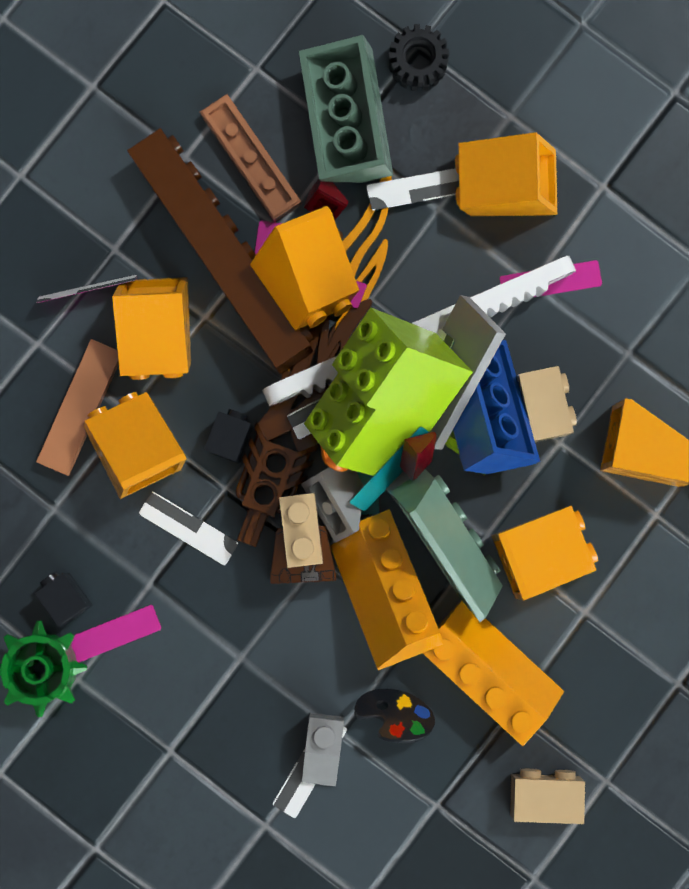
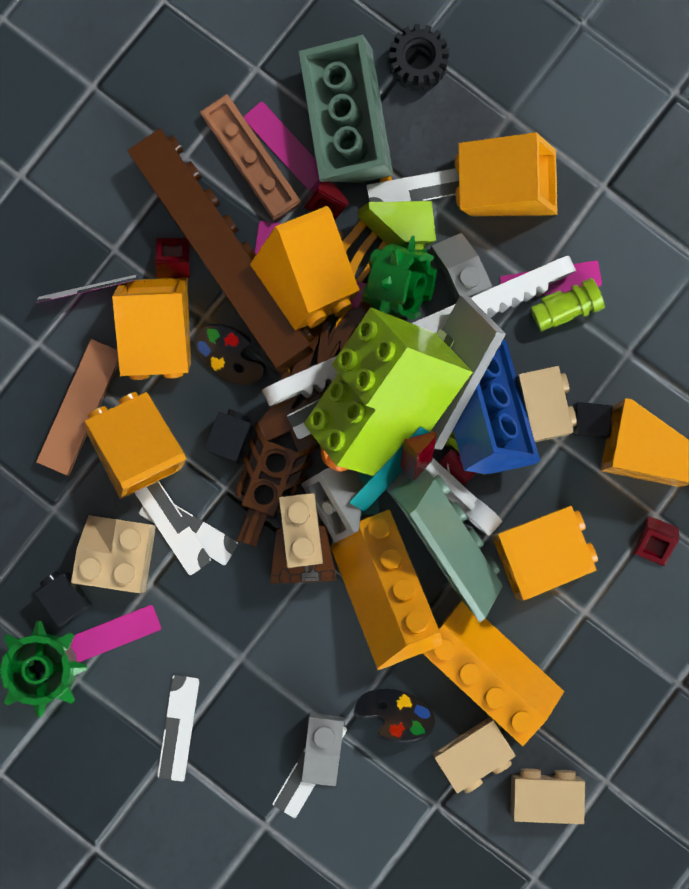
none -> tan slope [71,515,156,593]
none -> white sticker [135,481,211,575]
none -> dark red slope [155,238,190,279]
none -> white sticker [158,675,199,782]
none -> black piece [194,324,266,385]
none -> dark pink sticker [243,101,319,189]
none -> lime slope [357,201,436,250]
none -> green brick [362,235,437,320]
none -> white piece [425,458,503,537]
none -> light grey slope [431,233,493,302]
none -> tan brick [433,717,516,794]
none -> dark red slope [439,449,476,486]
none -> lime axle [530,278,605,332]
none -> black slope [573,402,611,439]
none -> dark red slope [633,516,679,566]

